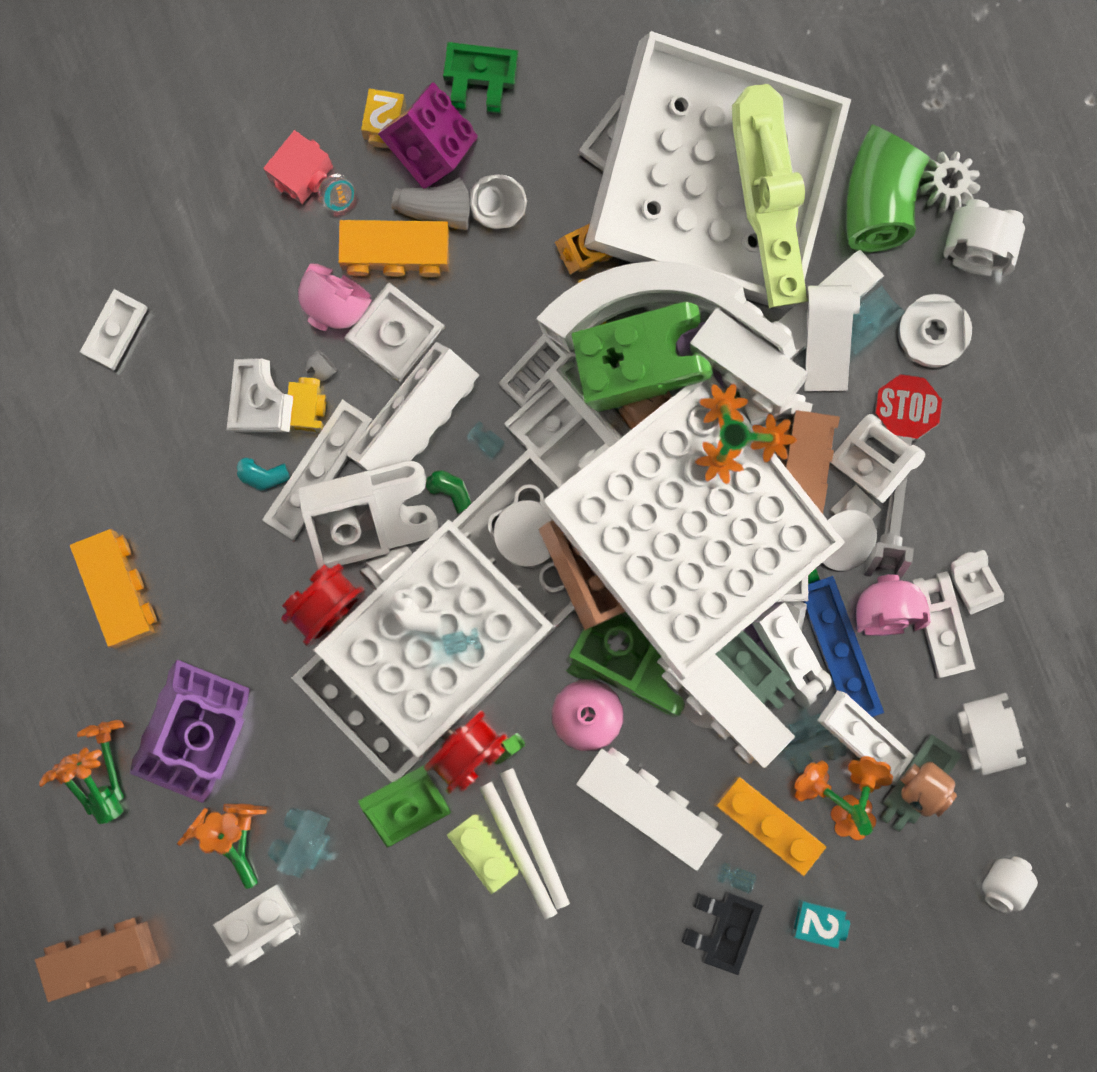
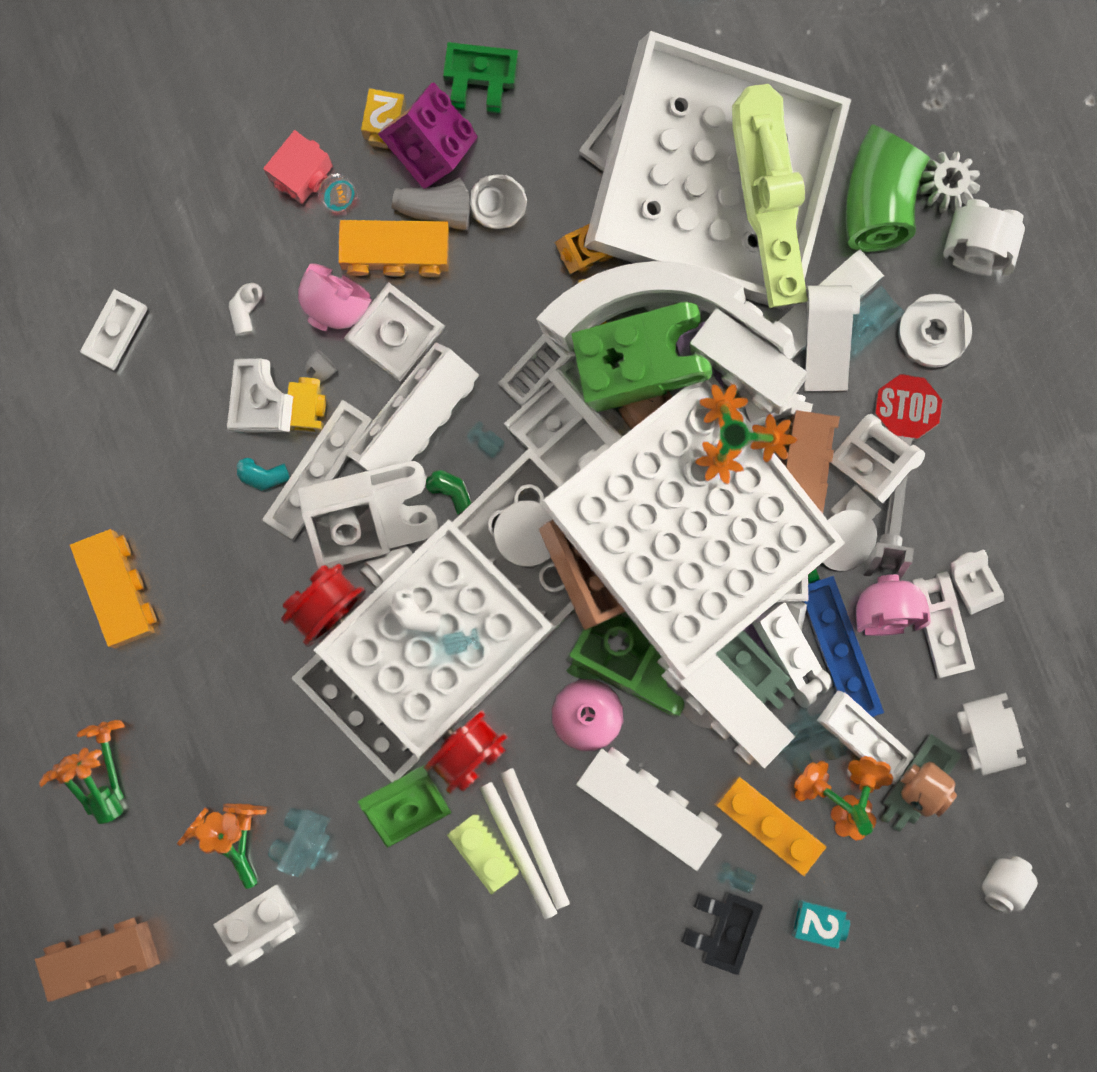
medium lavender slope [130,660,249,803] -> none
bright green tile [495,733,525,765] -> none
none -> white arm [229,283,262,336]

